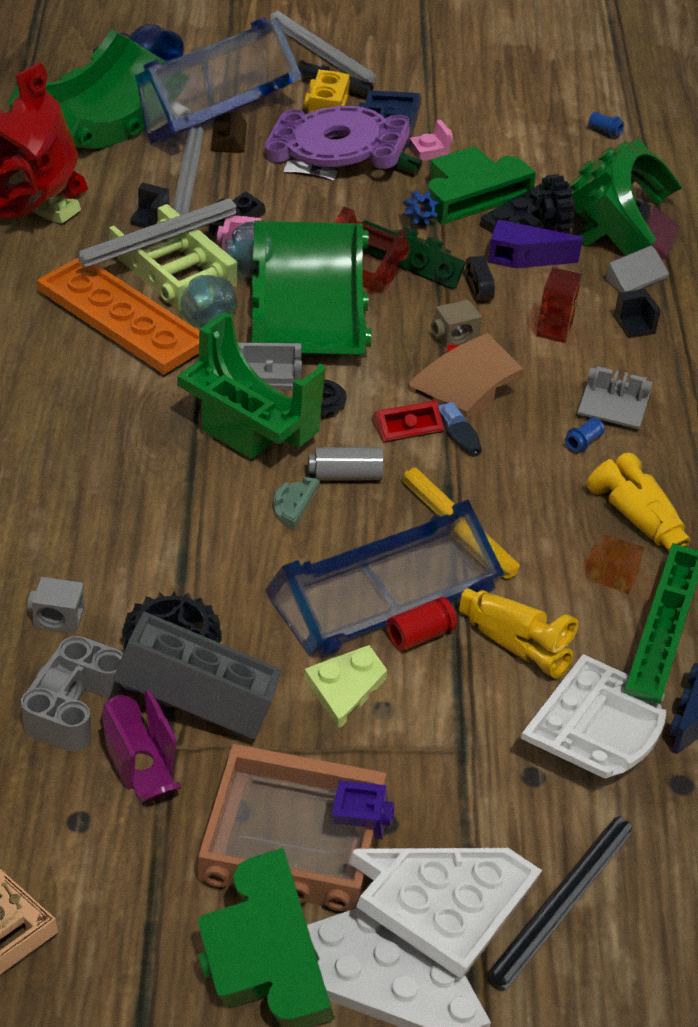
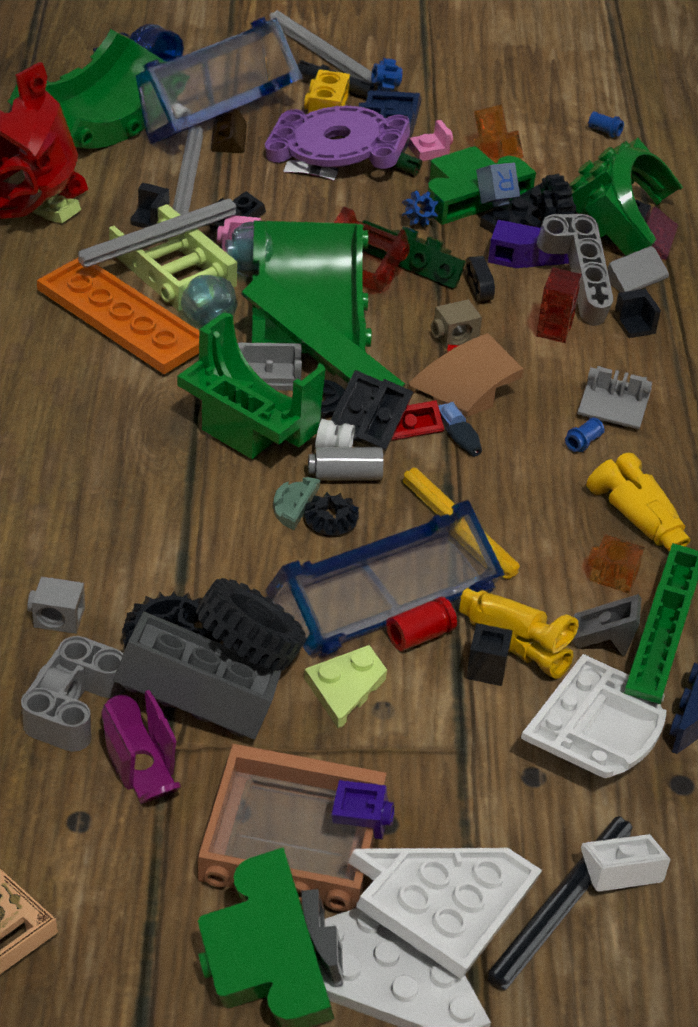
none -> black wheel [196,578,307,671]
none -> green slope [242,271,405,387]
none -> dark grey slope [301,889,344,986]
none -> black gear [304,492,359,535]
none -> white wheel [315,419,355,447]
none -> black slope [331,370,414,451]
none -> blue gear [371,58,403,91]
none -> black panel [466,623,513,686]
none -> clear orange brick [474,104,524,163]
none -> sand blue brick [476,162,520,207]
none -> light grey beam [537,214,613,326]
none -> flat silver slope [572,594,642,656]
none -> white slope [581,834,670,892]

